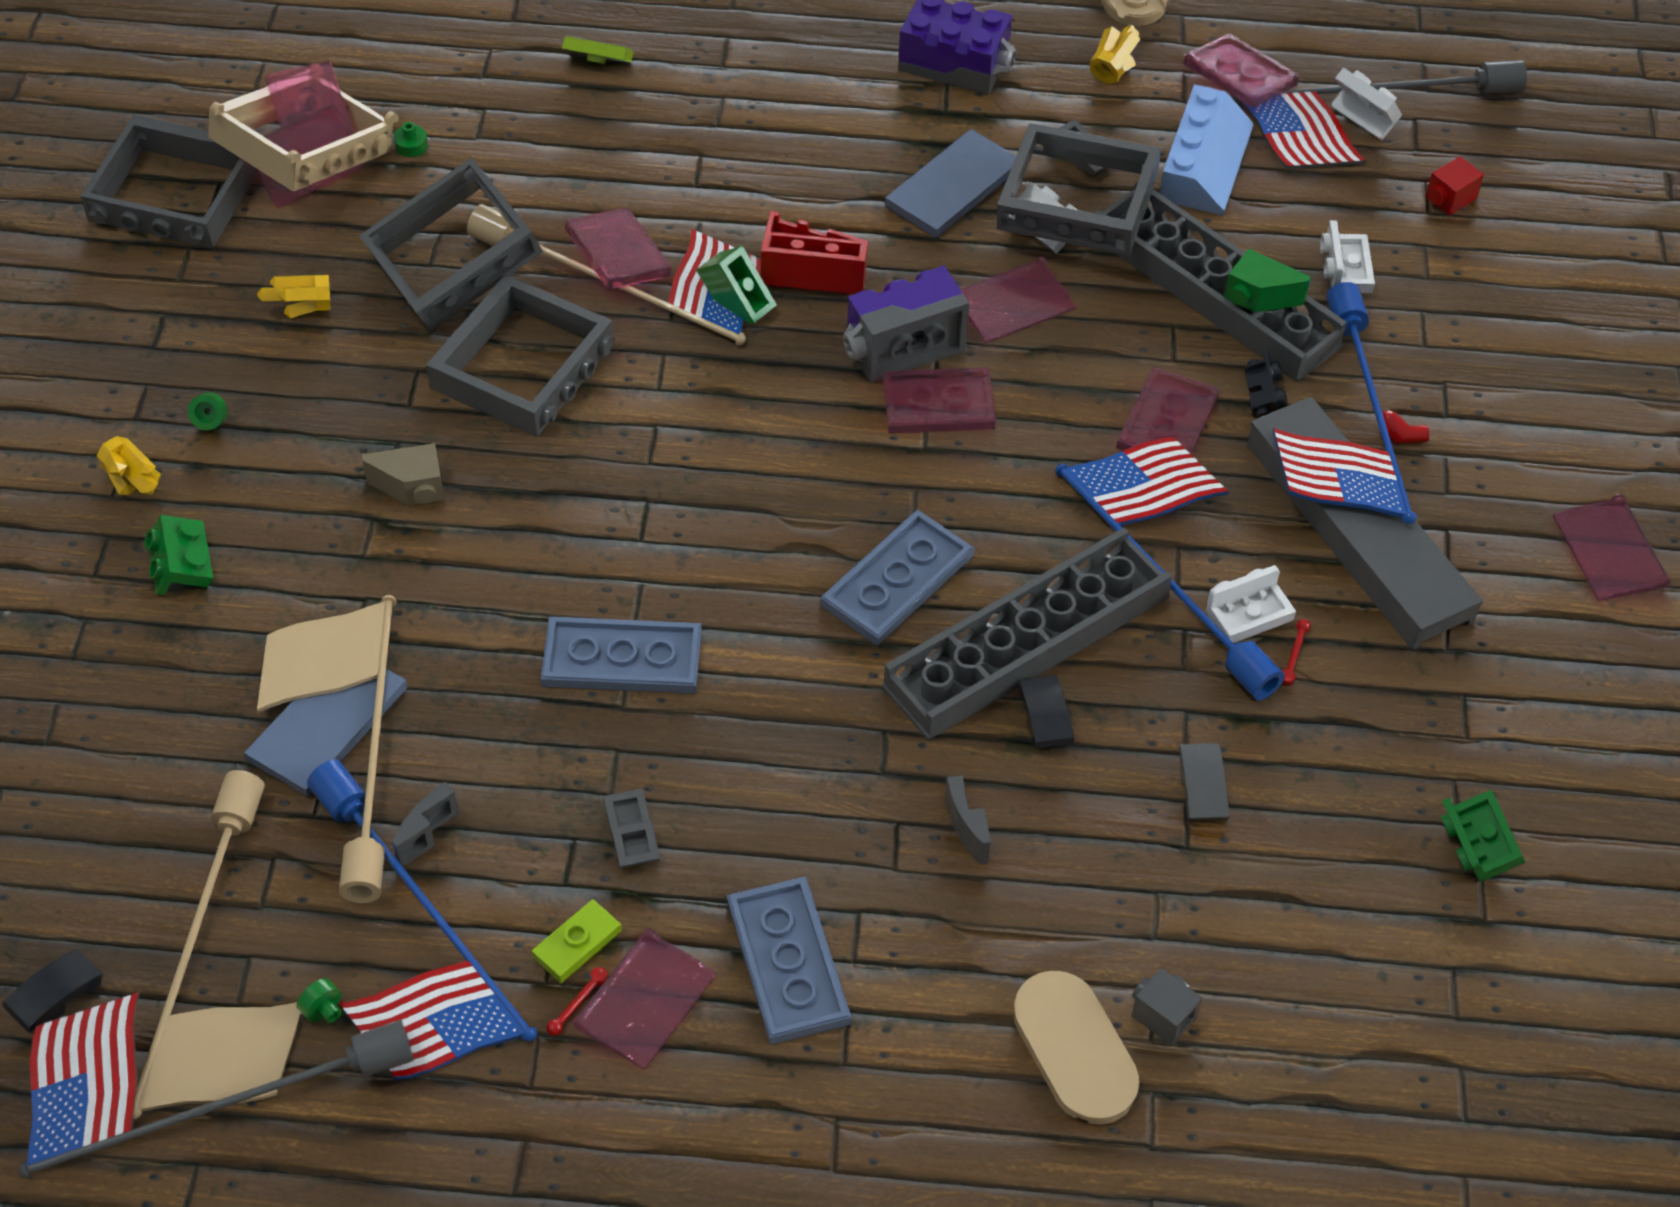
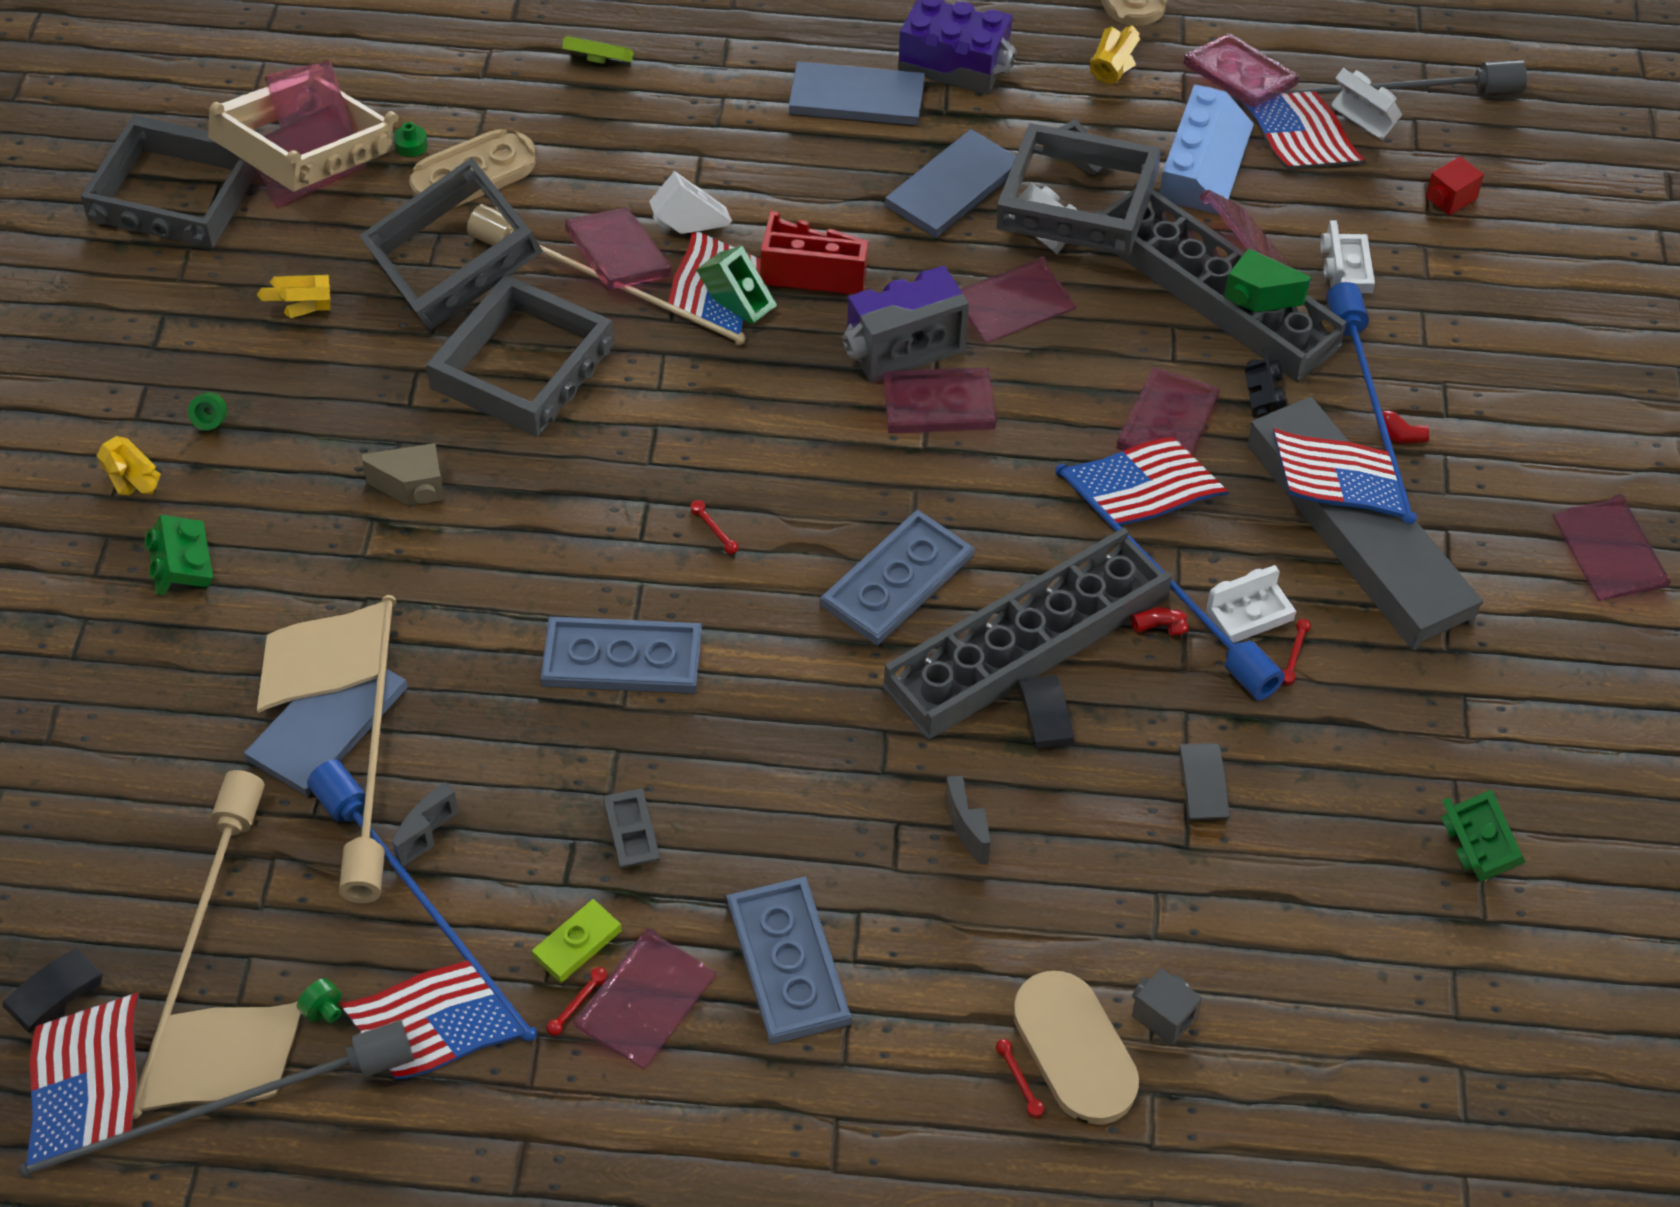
none -> tan tile [409,129,536,207]
none -> white slope [649,171,732,234]
none -> red hinge [691,500,739,555]
none -> sand blue tile [789,62,925,126]
none -> red hinge [995,1039,1044,1119]
none -> red arm [1130,607,1189,636]
none -> clear pink piece [1200,190,1292,268]

